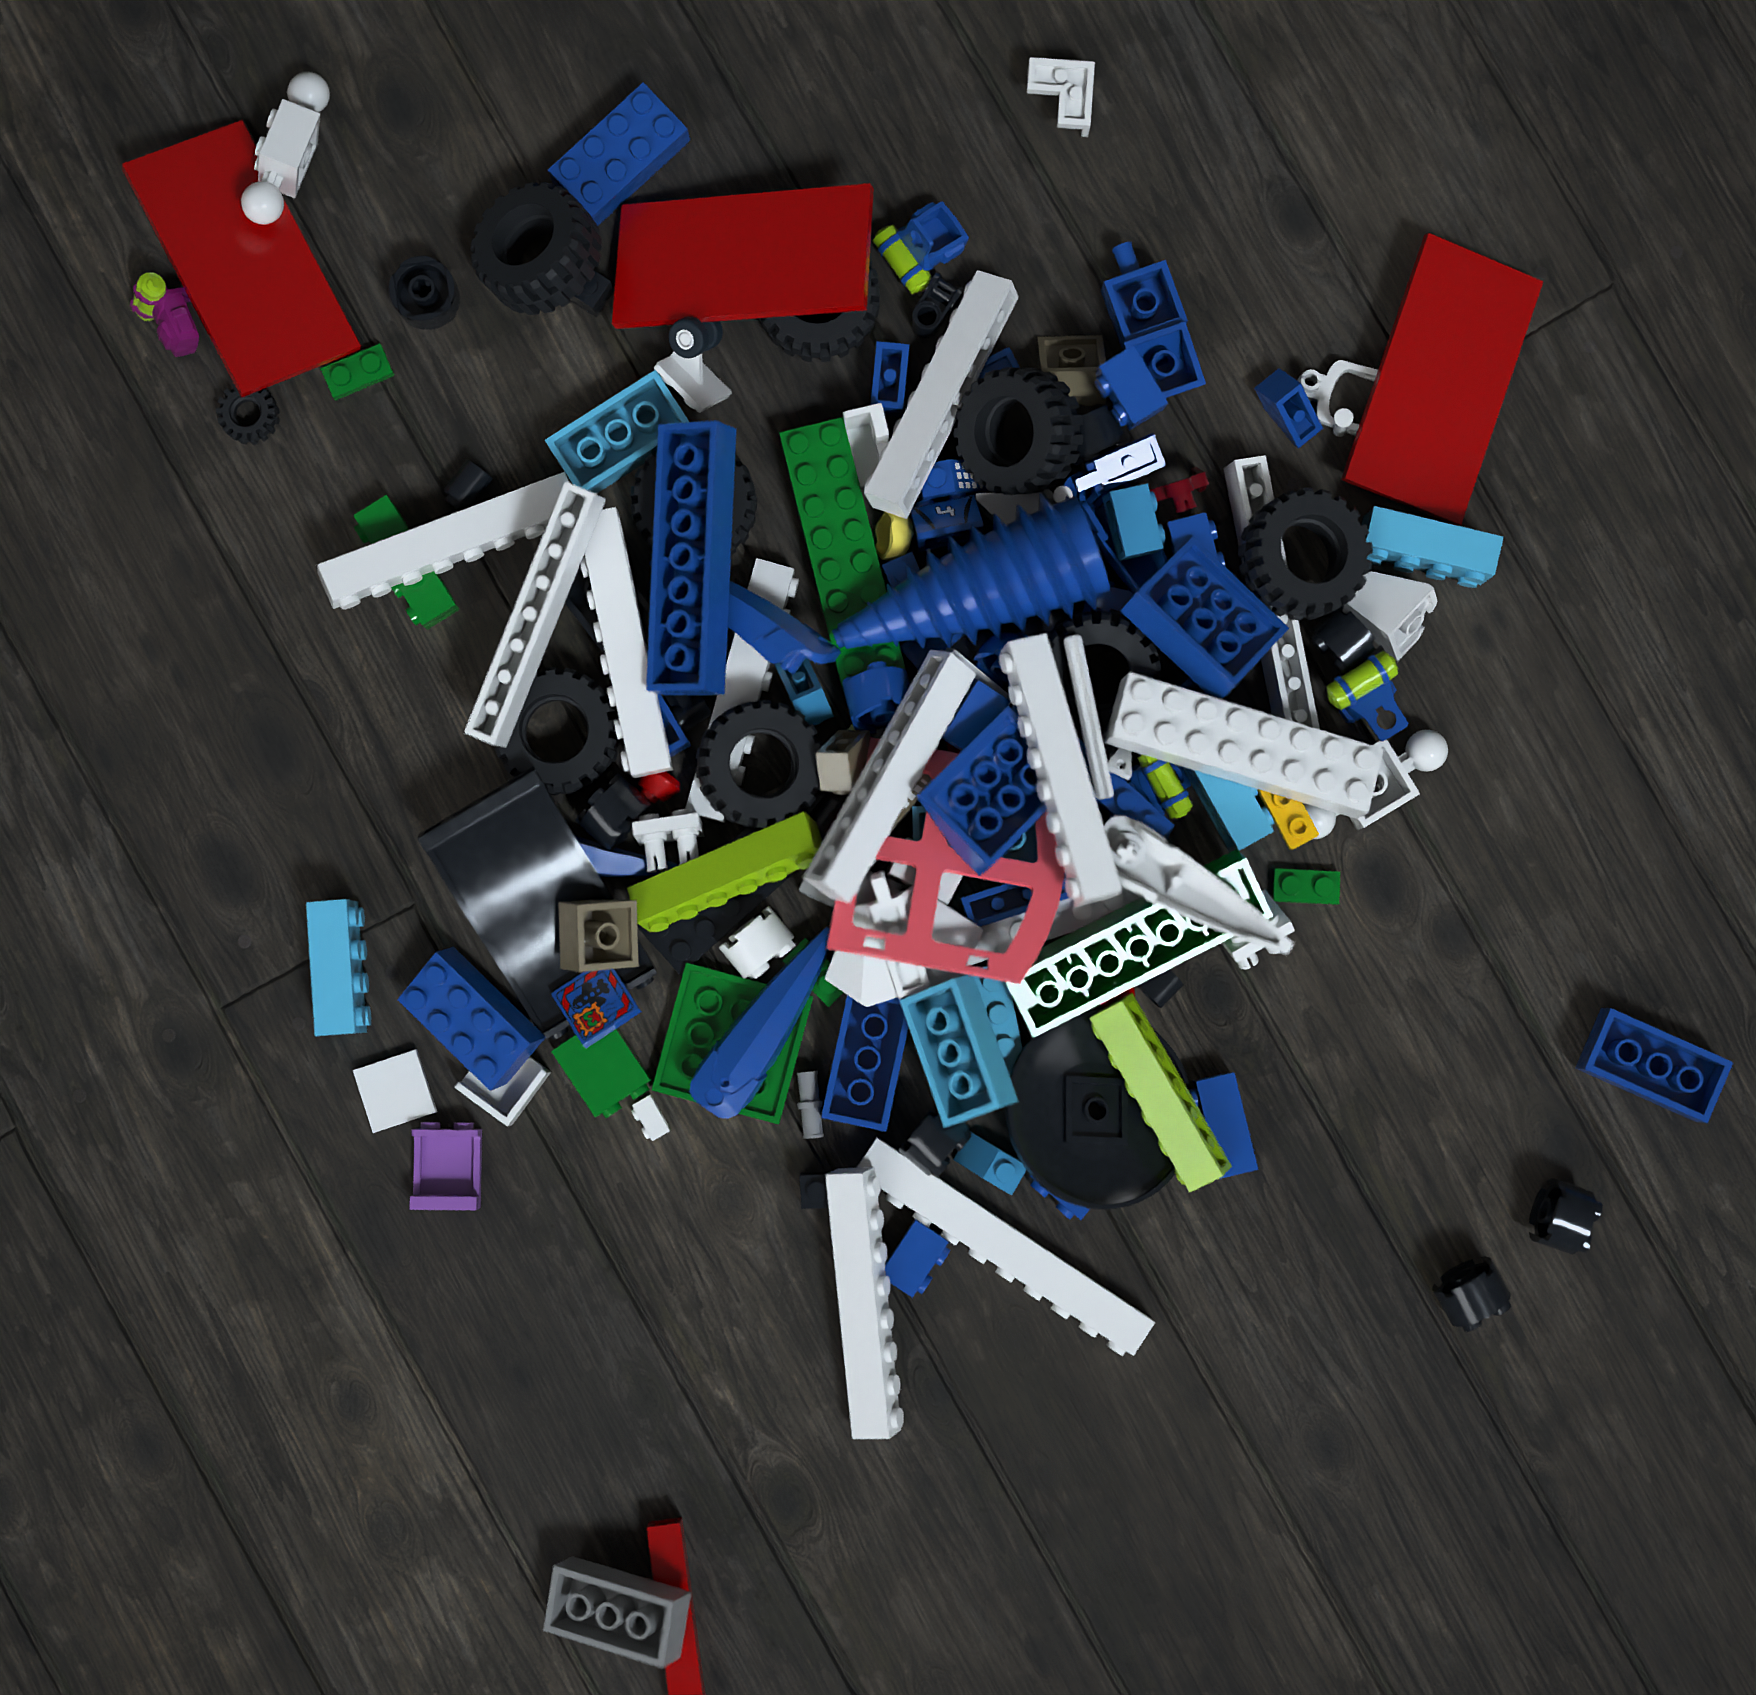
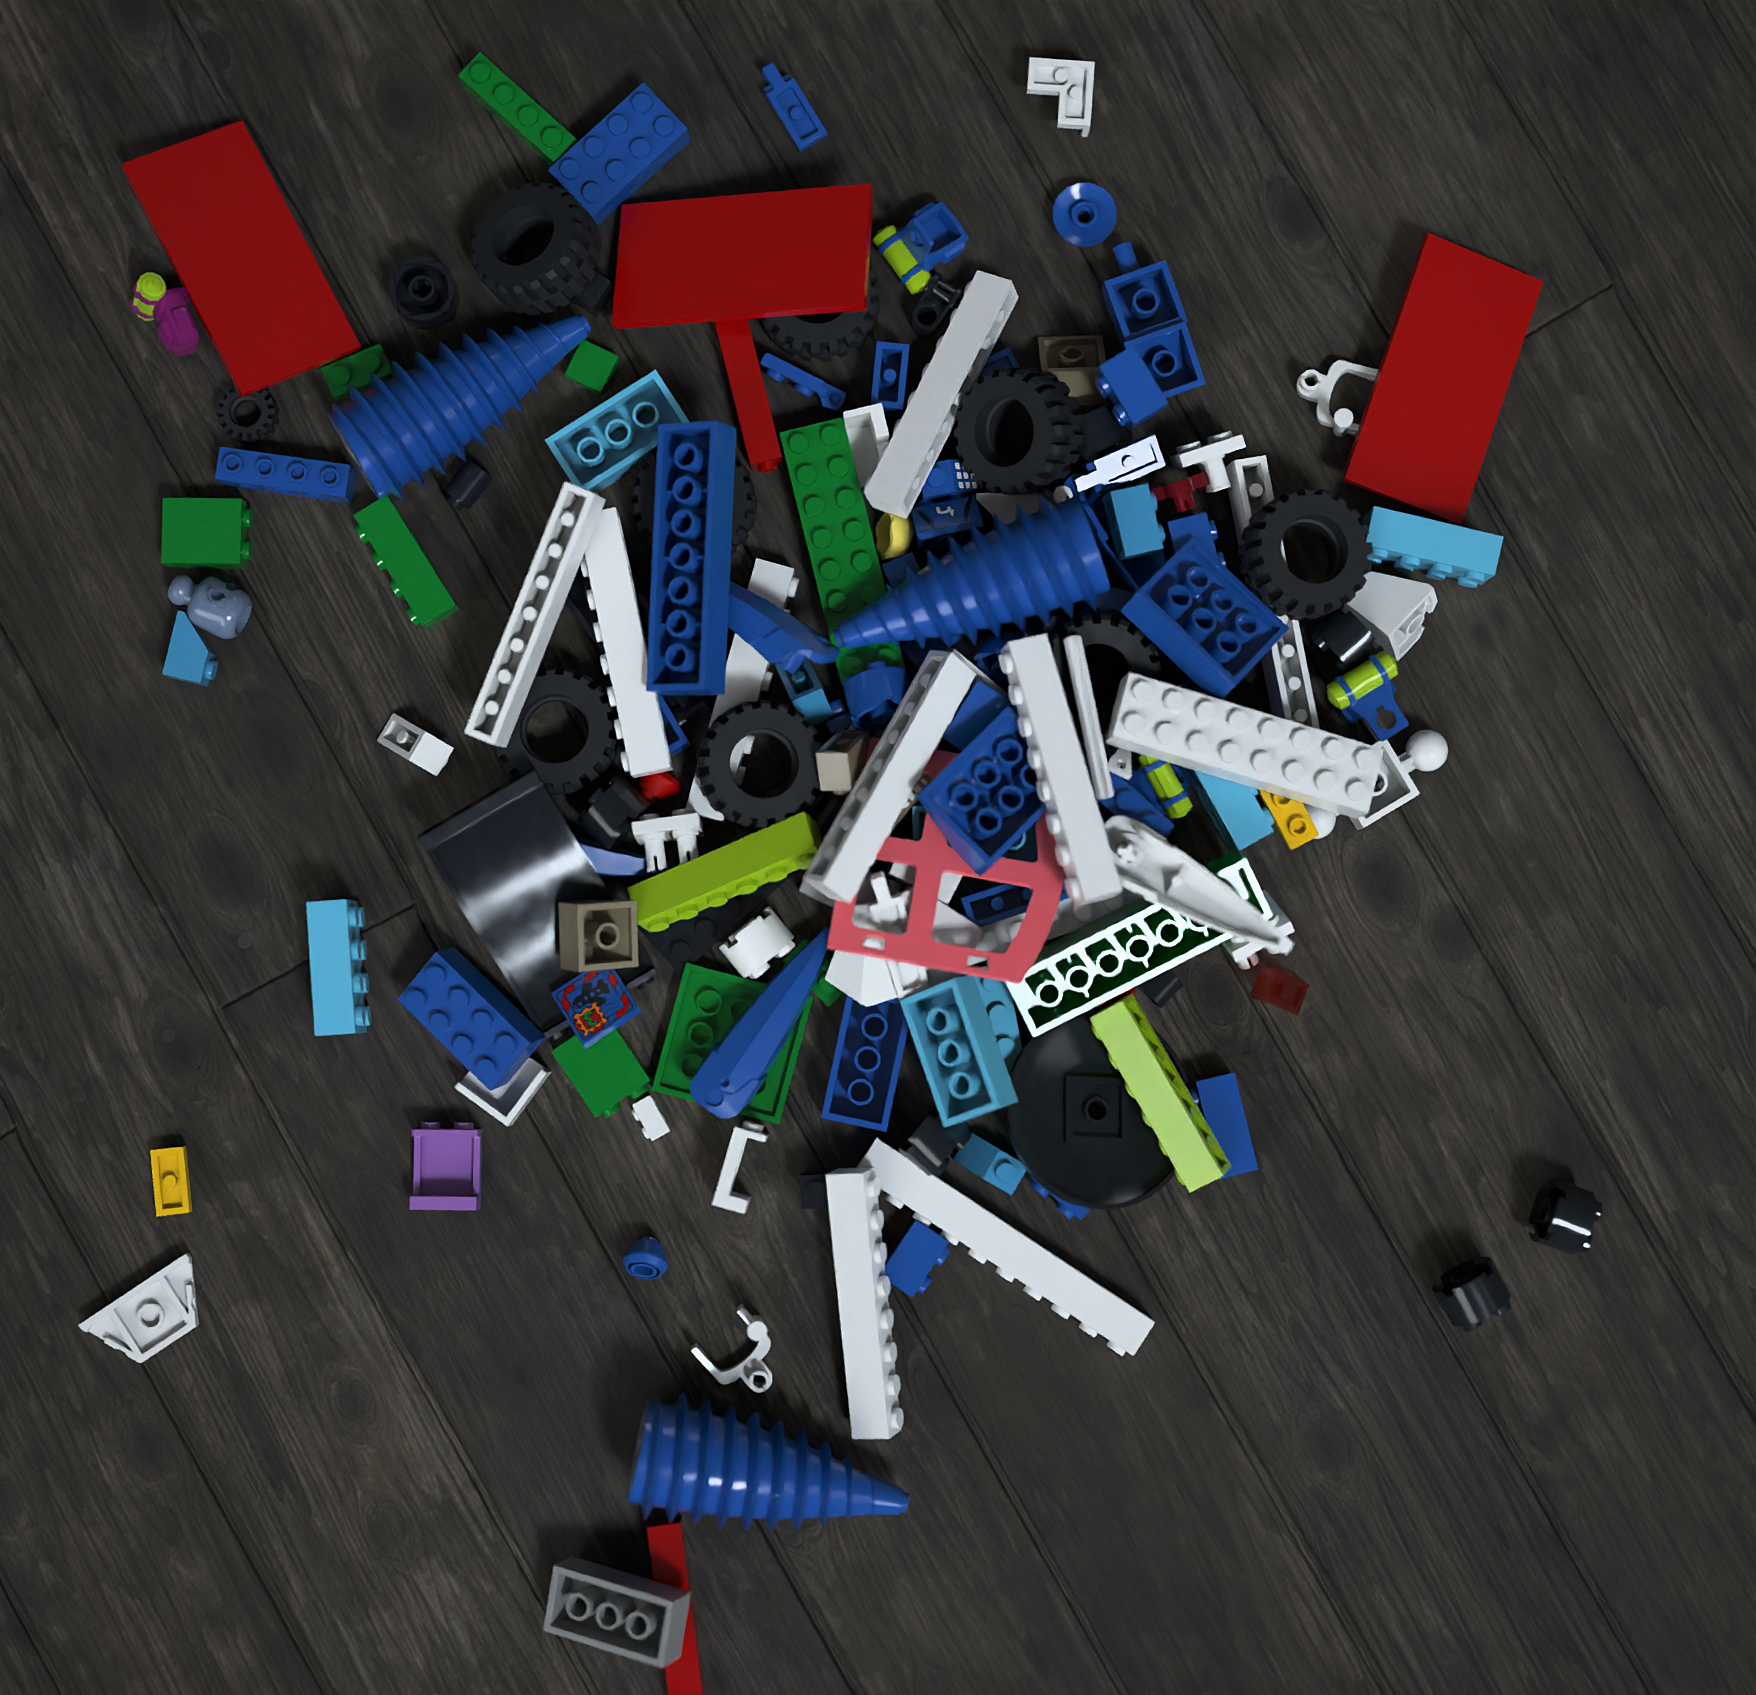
white brick [241,72,330,225] -> none
white brick [317,472,569,610] -> none
white tile [353,1049,437,1133] -> none
white plate [654,317,732,413] -> none
light grey pin [797,1071,824,1139] -> none
blue slope [1254,368,1323,448] -> none
green plate [1272,869,1340,905] -> none
blue brick [1575,1008,1734,1124] -> none
none -> white wing [79,1253,199,1363]
none -> yellow plate [150,1146,192,1216]
none -> green brick [161,498,254,569]
none -> dark azure slope [162,610,218,687]
none -> sand blue piece [167,575,252,639]
none -> blue brick [215,447,357,504]
none -> blue cone [327,313,592,502]
none -> white slope [377,713,454,776]
none -> green brick [458,52,577,167]
none -> green piece [564,340,620,397]
none -> blue cone [622,1237,668,1279]
none -> blue cone [627,1392,909,1534]
none -> white piece [691,1304,773,1393]
none -> white panel [712,1120,769,1214]
none -> red brick [715,319,783,473]
none -> blue hinge [760,352,847,412]
none -> blue hinge [762,62,827,152]
none -> blue tile [826,699,853,737]
none -> blue dish [1053,183,1117,247]
none -> white plate [1169,431,1246,493]
none -> clear red slope [1251,964,1309,1016]

